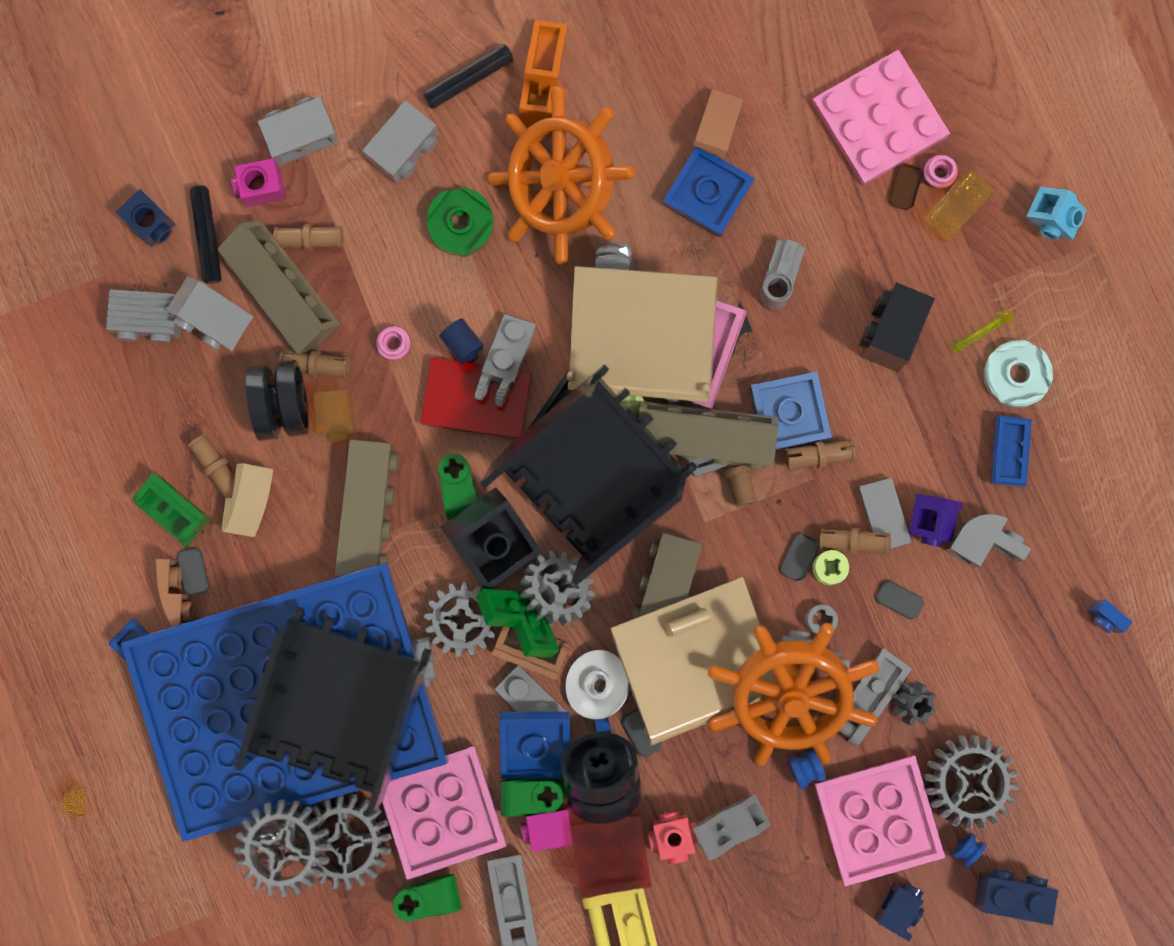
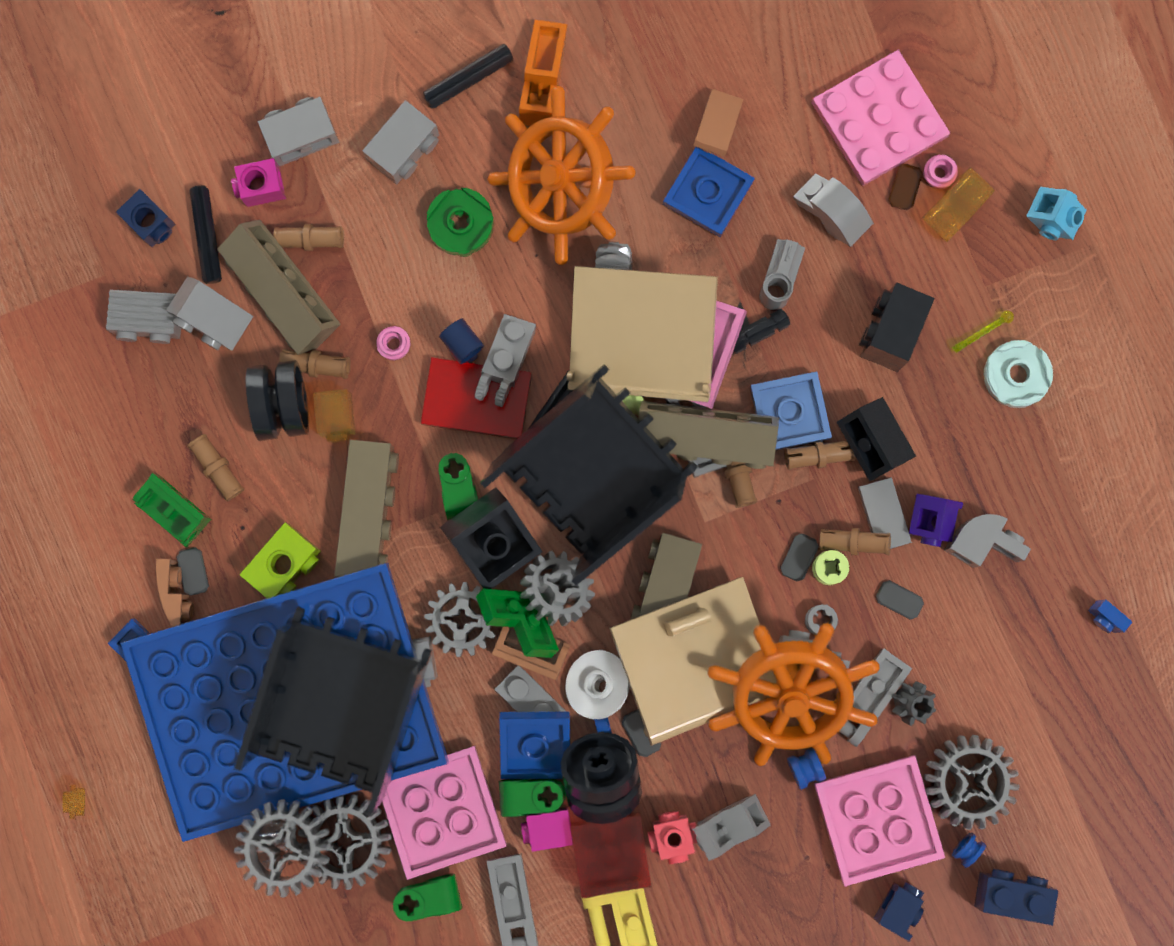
tan slope [221,463,273,537] -> none
blue plate [990,416,1032,488] -> none
none -> lime brick [240,522,321,598]
none -> black axle [733,309,790,354]
none -> light grey brick [793,173,873,247]
none -> black brick [837,397,916,481]

